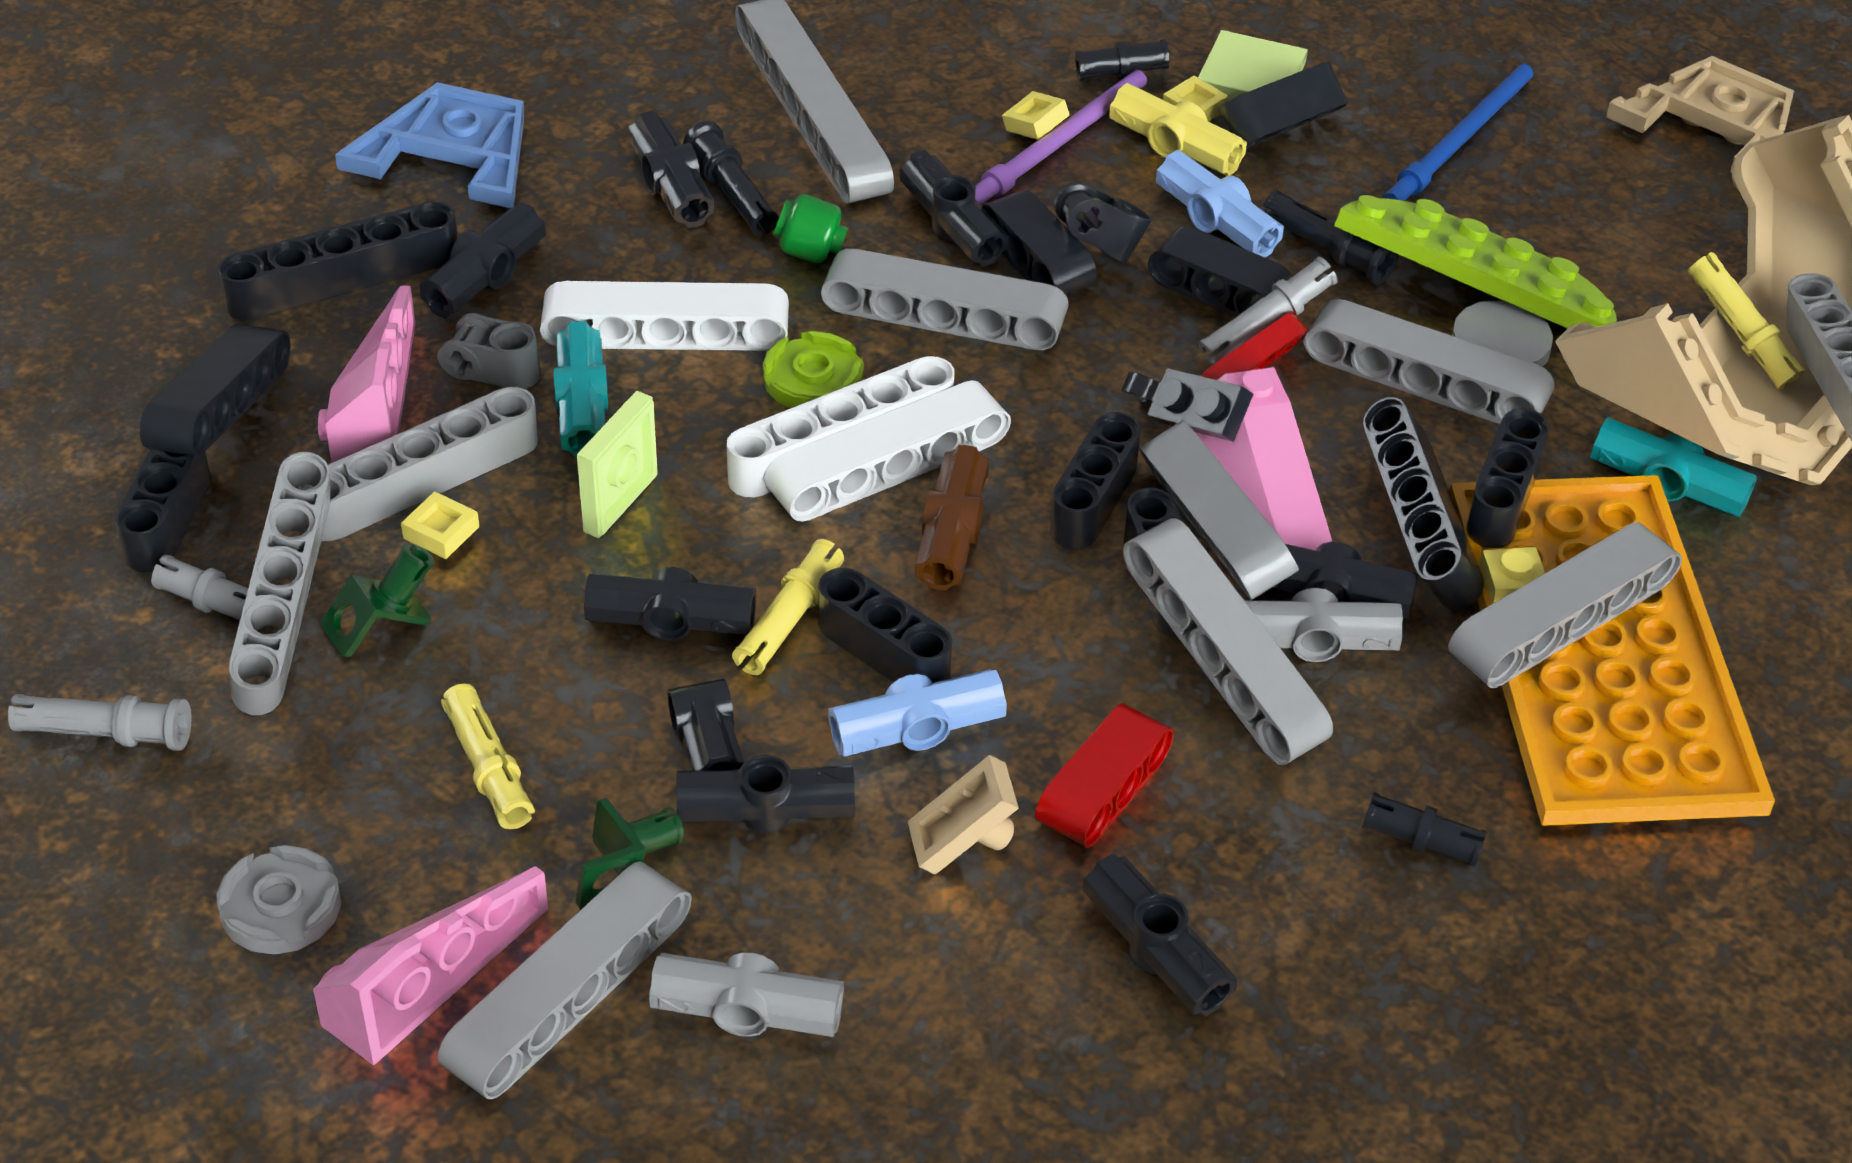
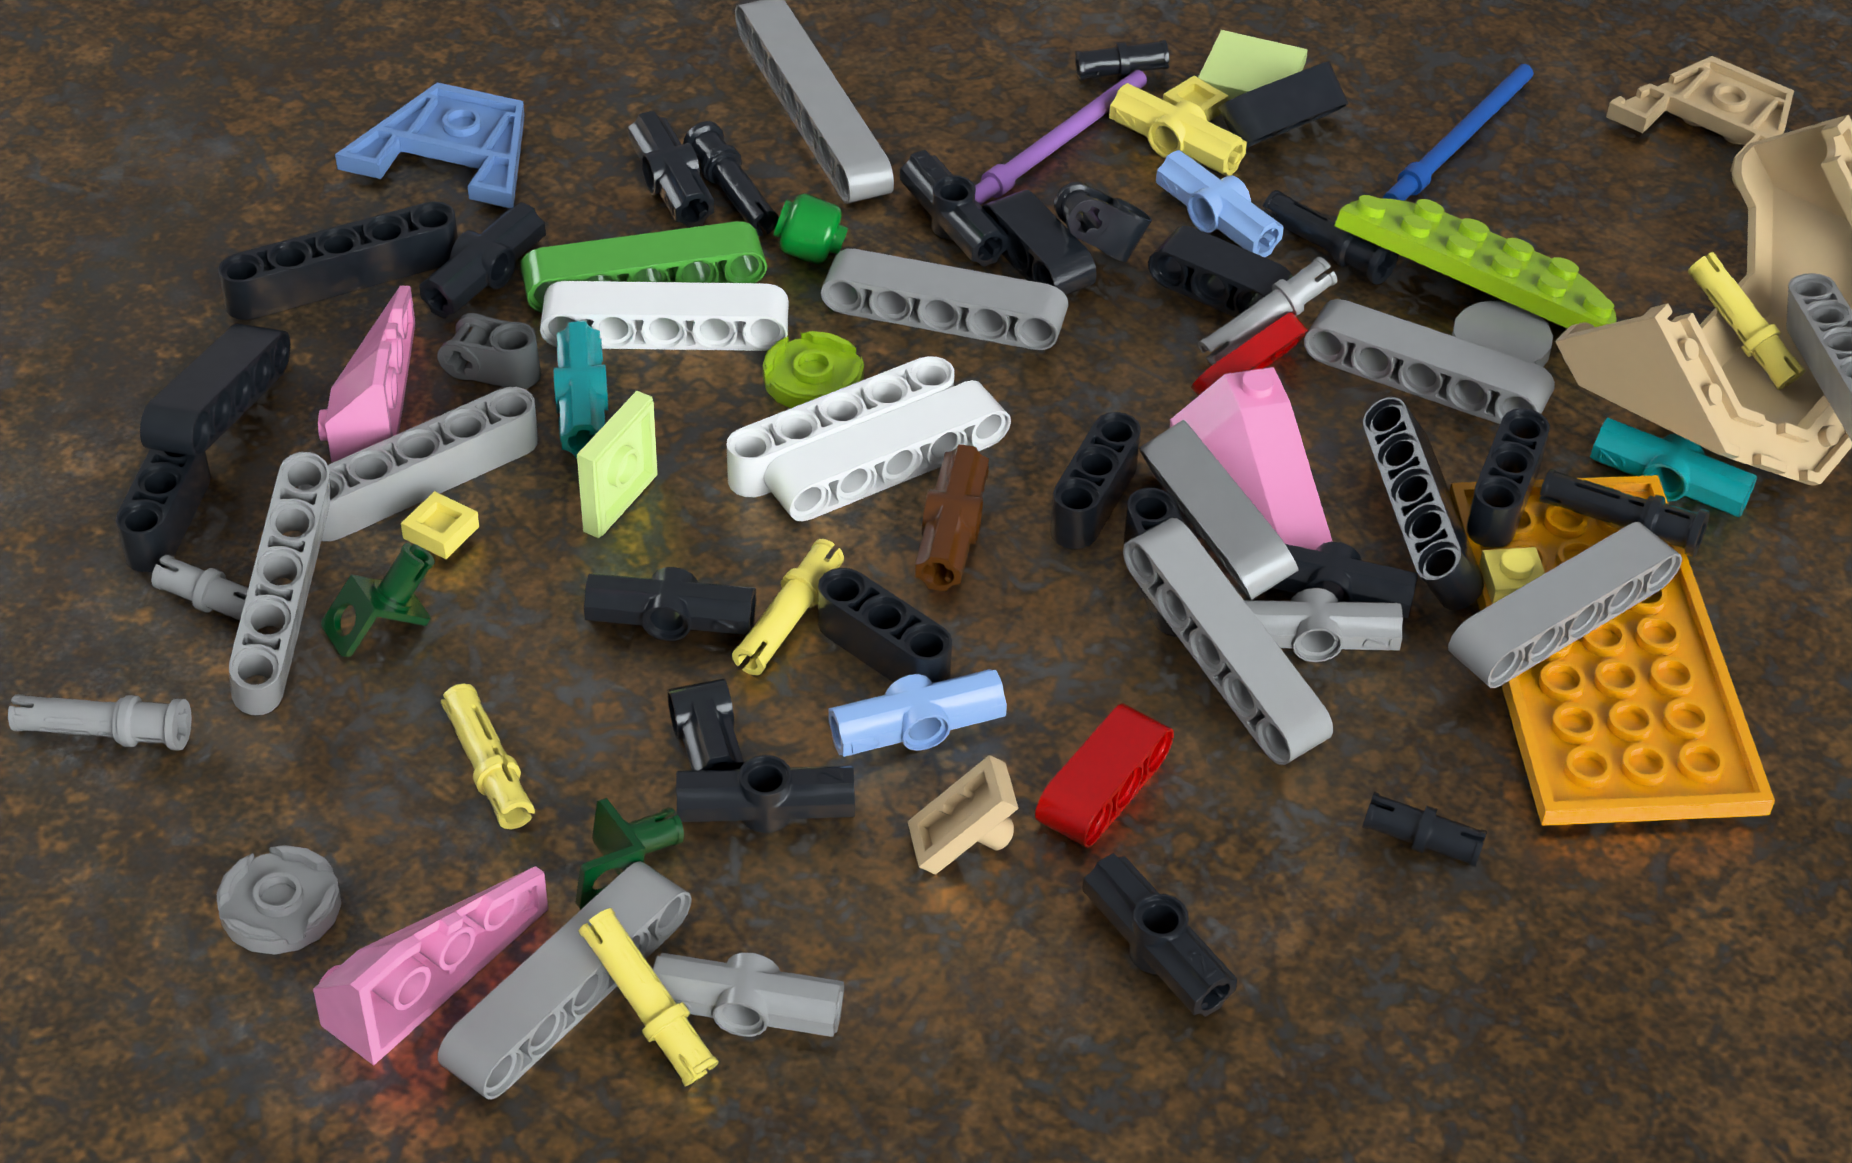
light yellow plate [1002,91,1069,140] -> none
plate [1121,368,1254,442] -> none
none -> bright green beam [520,222,767,313]
none -> light yellow pin [578,908,719,1086]
none -> black pin [1539,469,1710,557]

